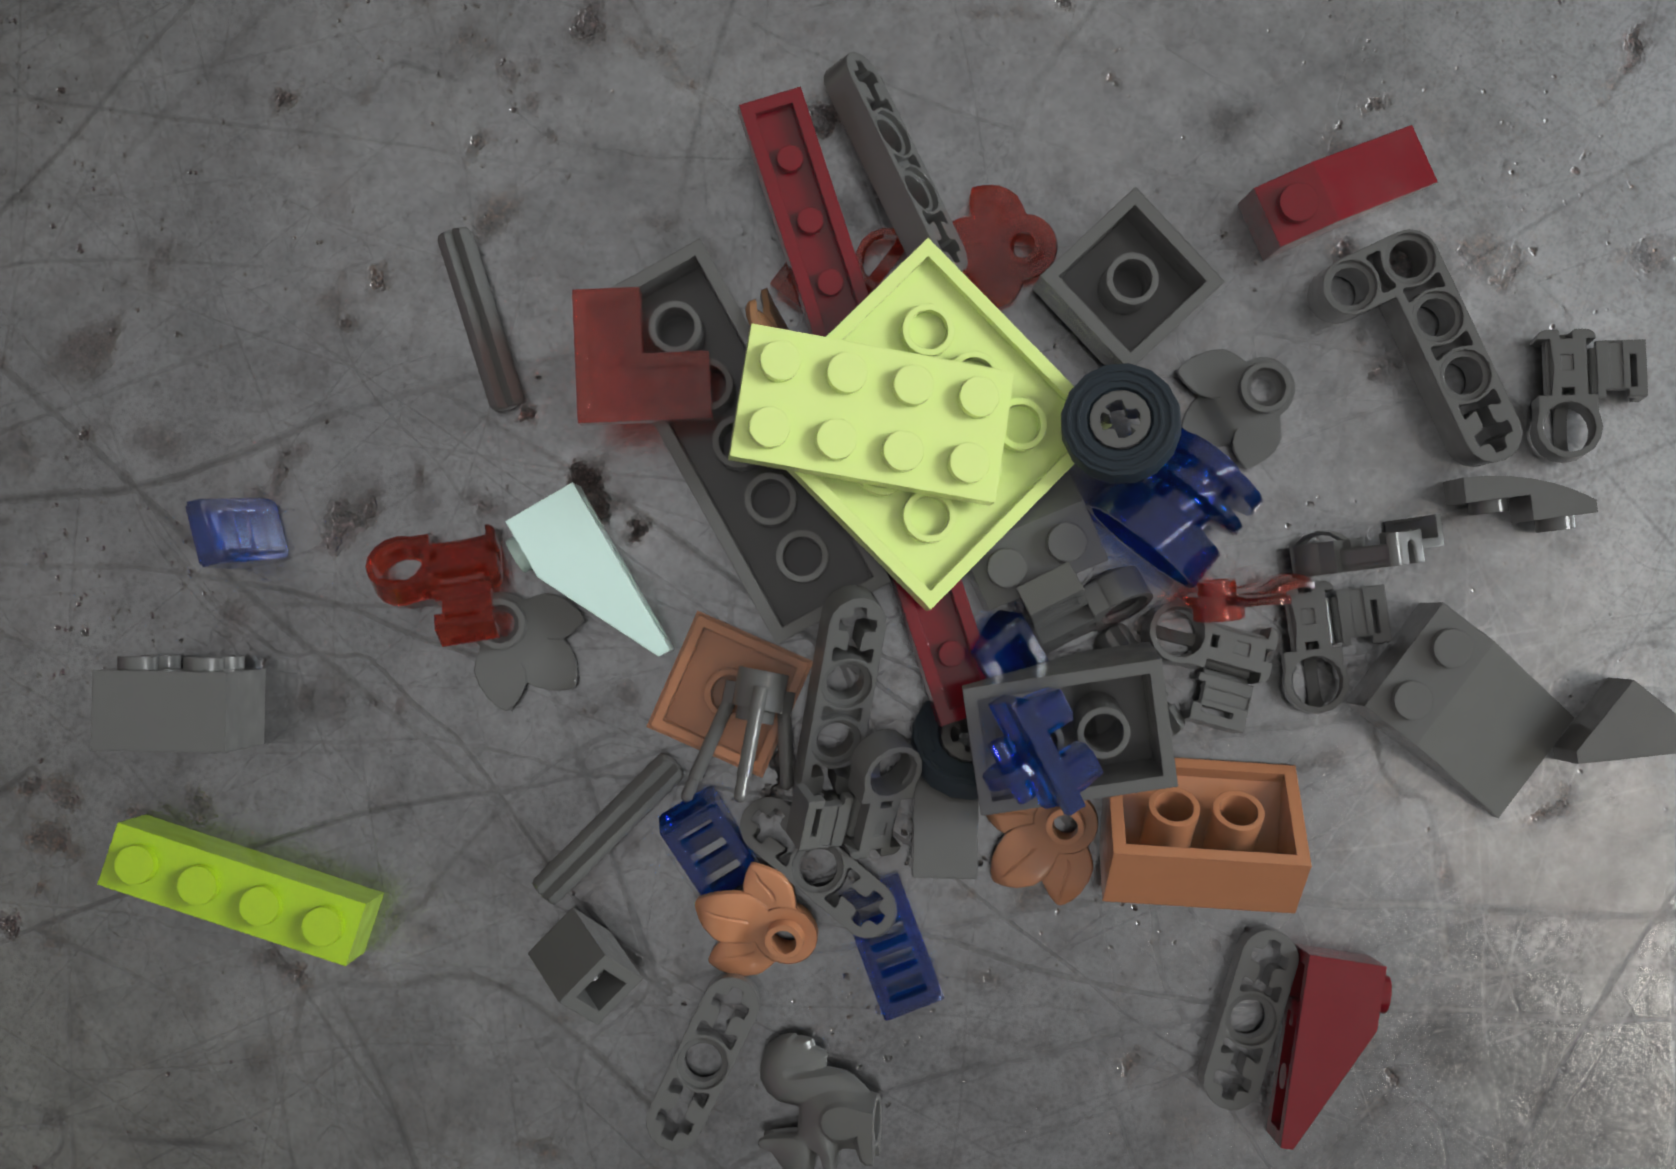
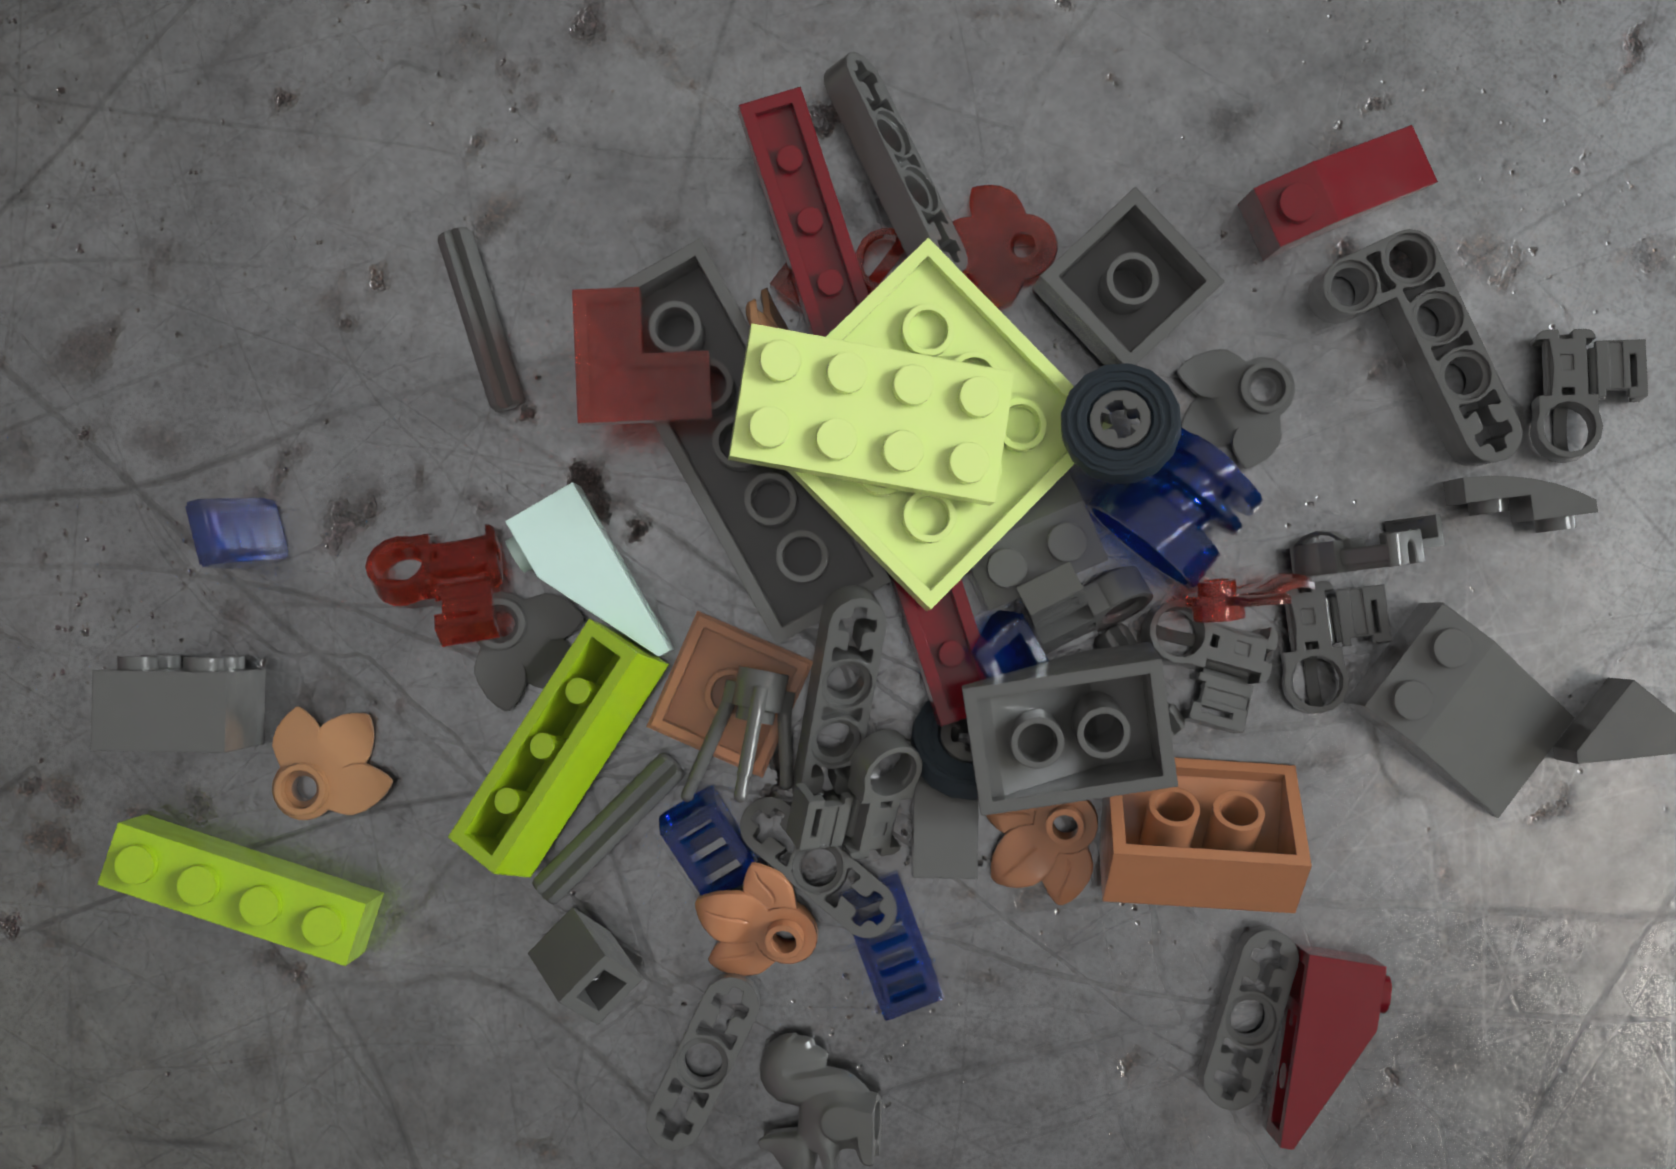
clear blue hips [982,687,1103,816] -> none
none -> medium nougat plate [272,707,393,820]
none -> lime brick [448,619,669,878]

